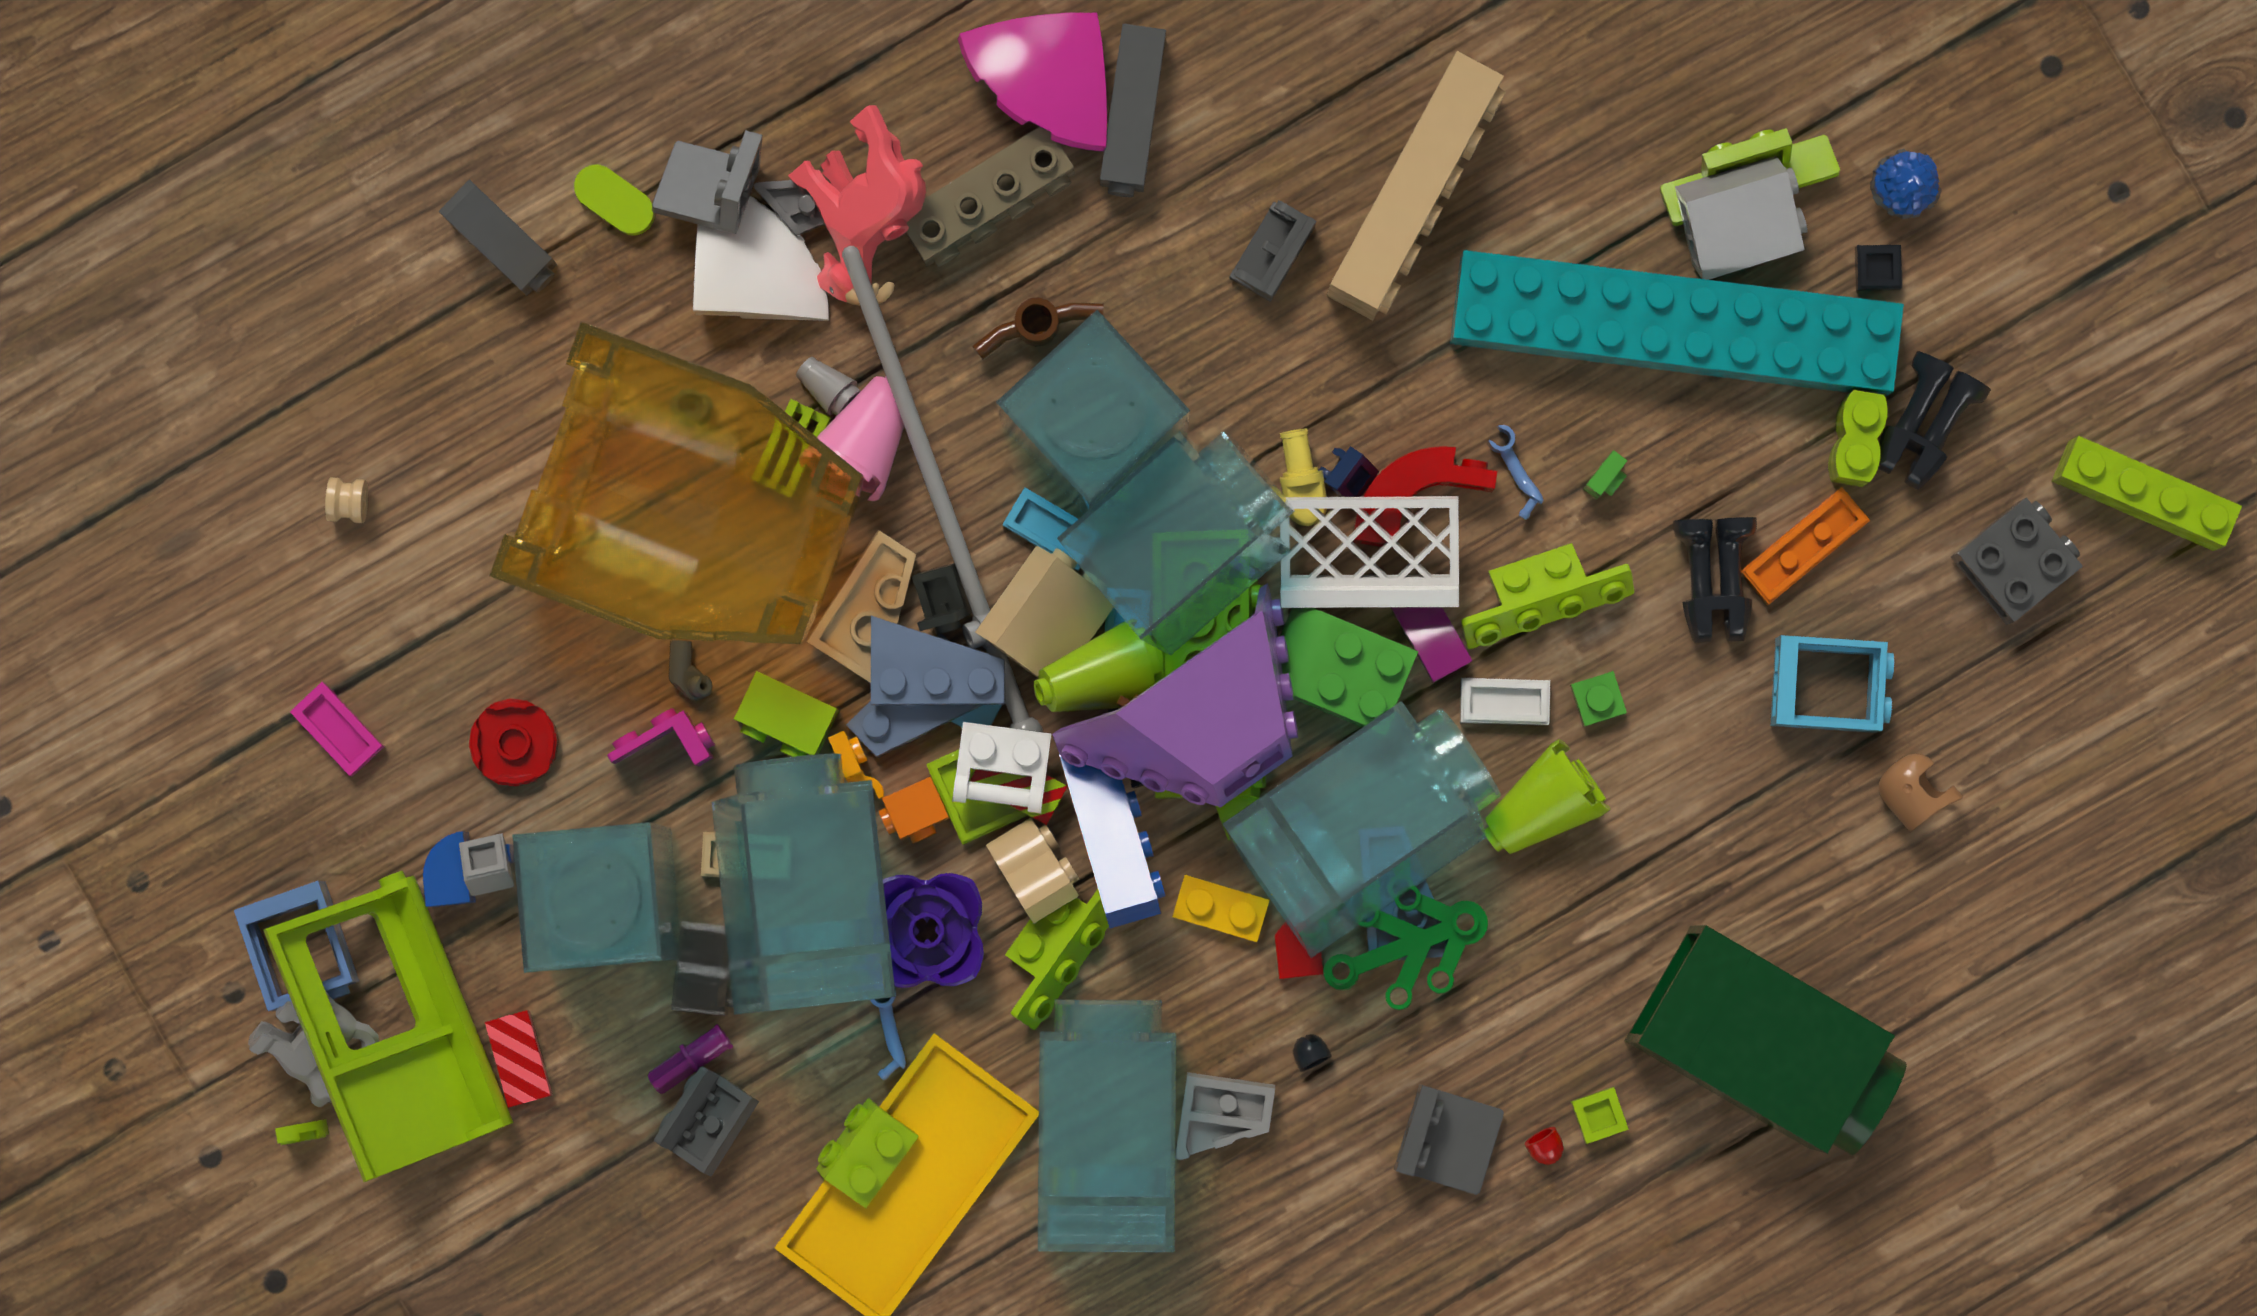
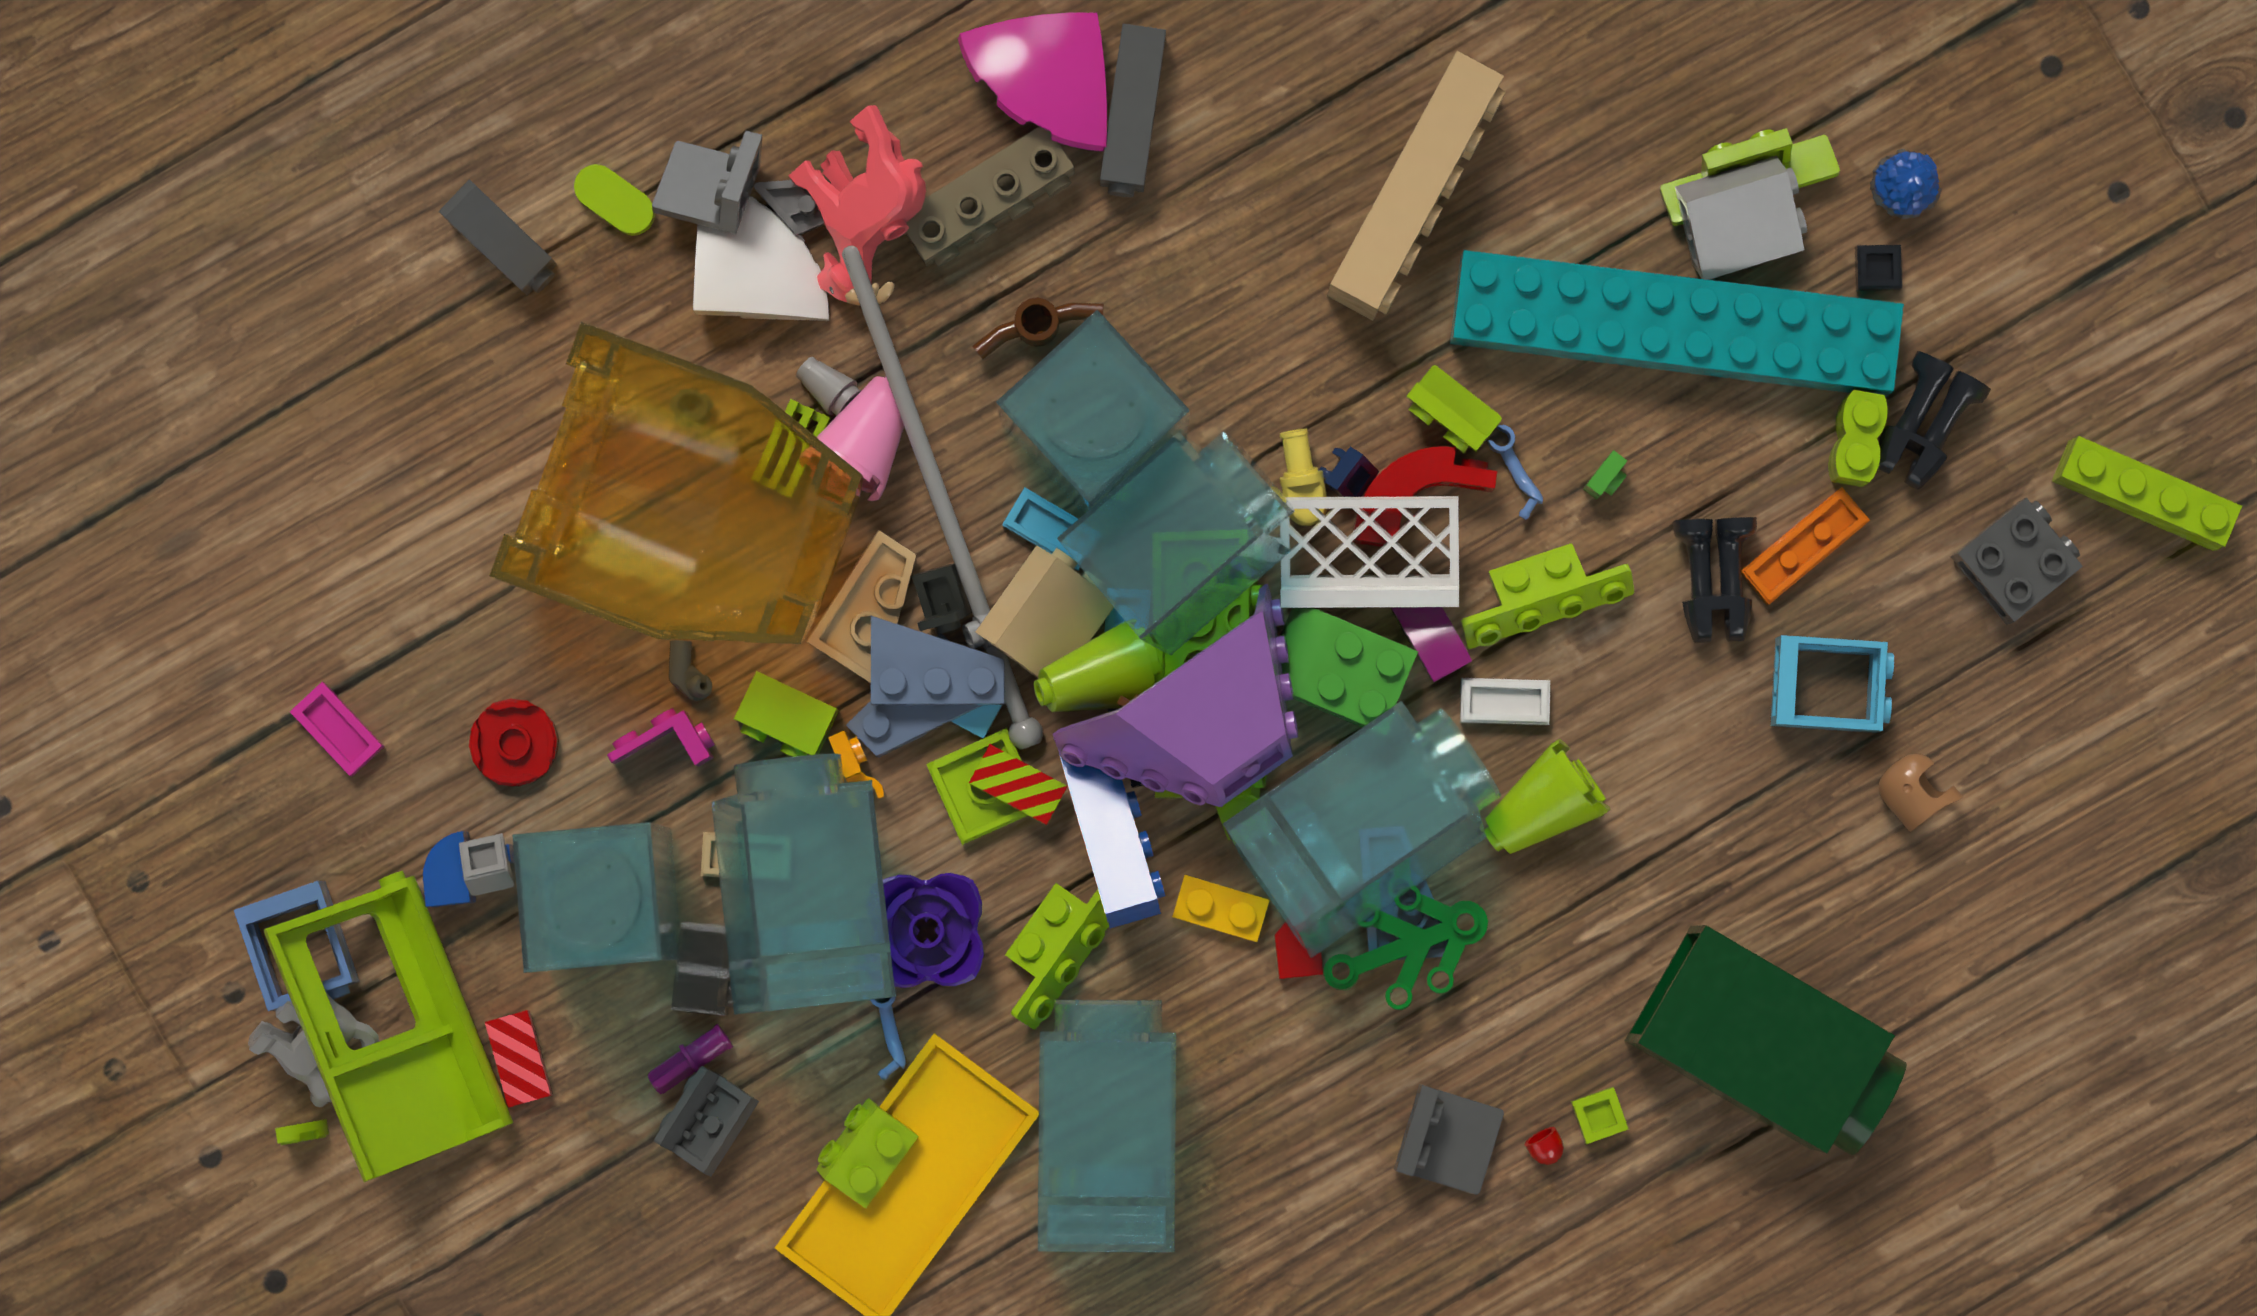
tan wheel [325,477,368,523] -> none
orange brick [879,776,950,844] -> none
white plate [952,722,1051,813] -> none
tan brick [986,818,1080,924] -> none
light grey wing [1175,1072,1275,1160] -> none
dark grey hinge [1229,200,1316,302] -> none
black hinge [1292,1034,1332,1072] -> none
bright green plate [1570,671,1627,727] -> none
none -> lime bracket [1406,365,1502,453]

